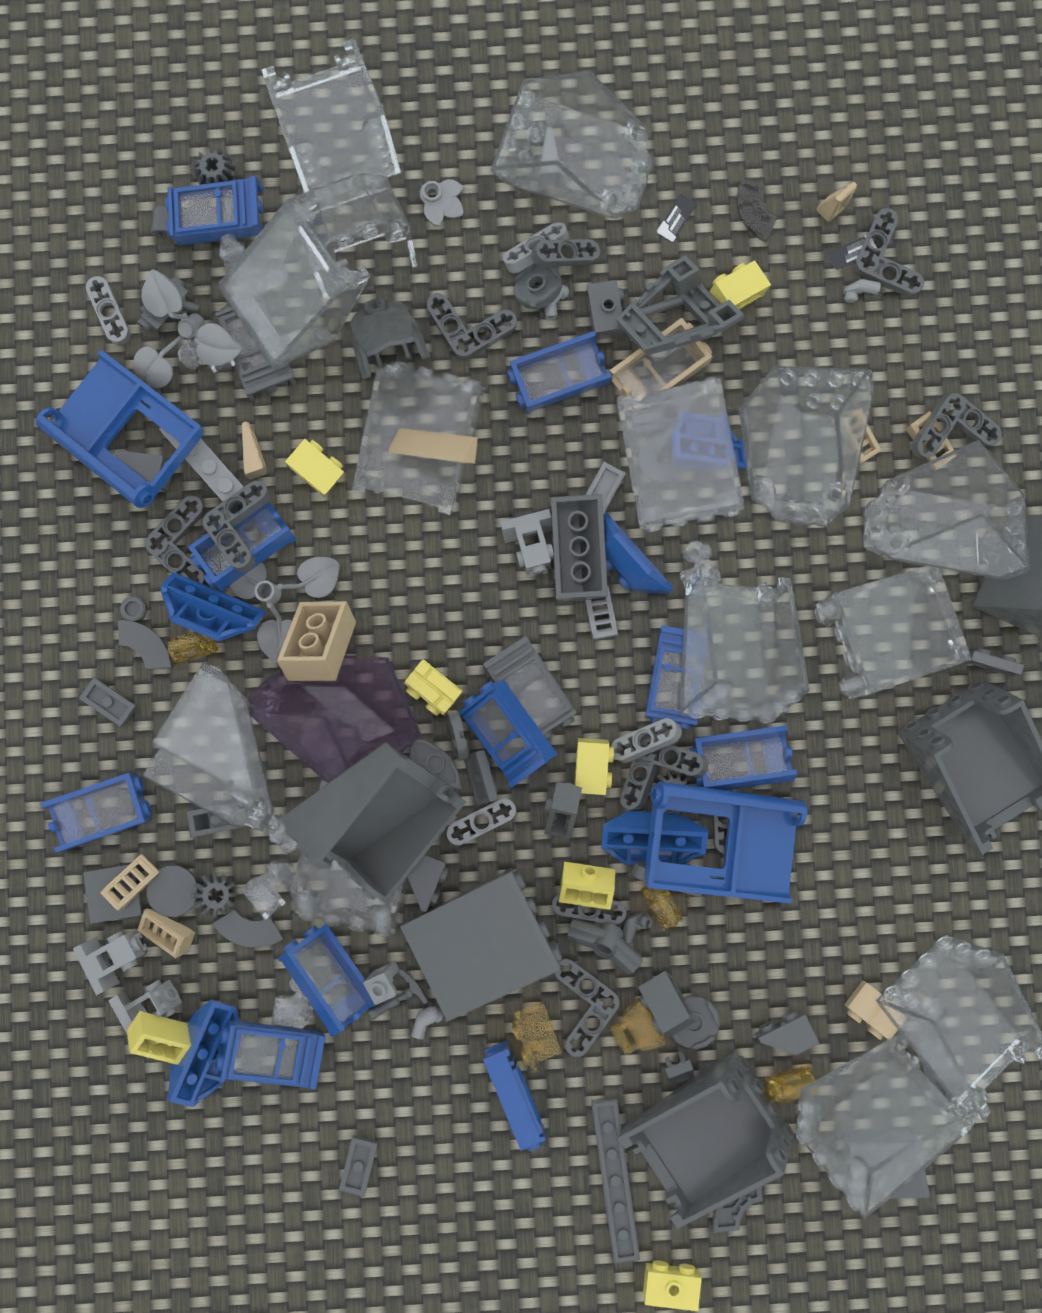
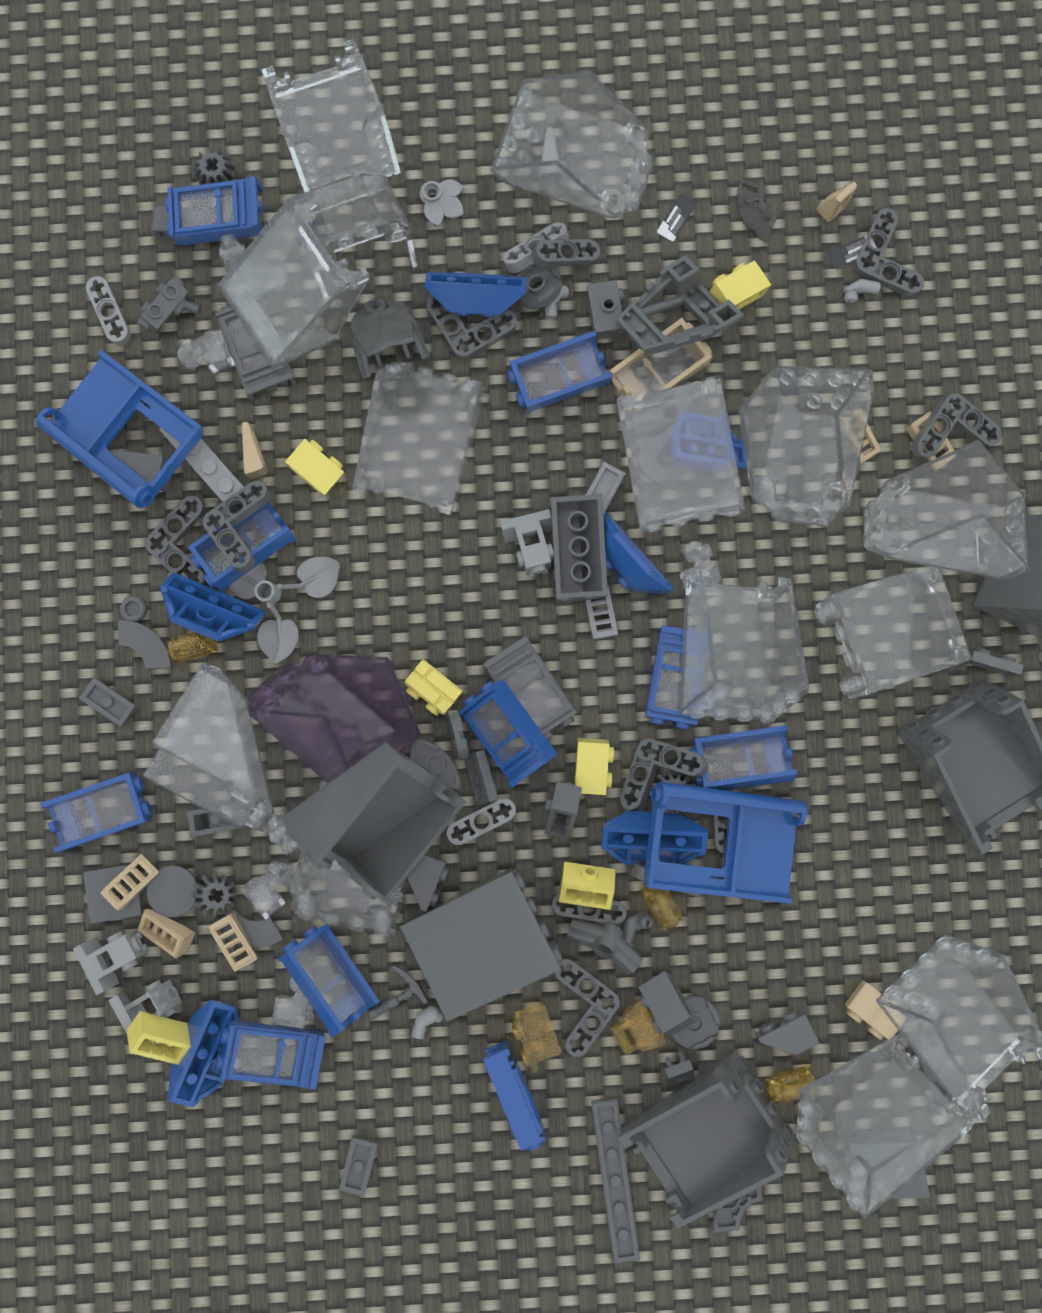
light grey plant [133,269,243,388] -> none
tan brick [277,601,356,681] -> none
light grey bracket [363,961,400,1005] -> none
tan slope [388,428,478,464] -> none
light grey beam [611,718,682,763] -> none
light yellow brick [643,1260,701,1311] -> none
none -> tan slope [208,913,259,972]
none -> blue wedge [425,272,527,317]

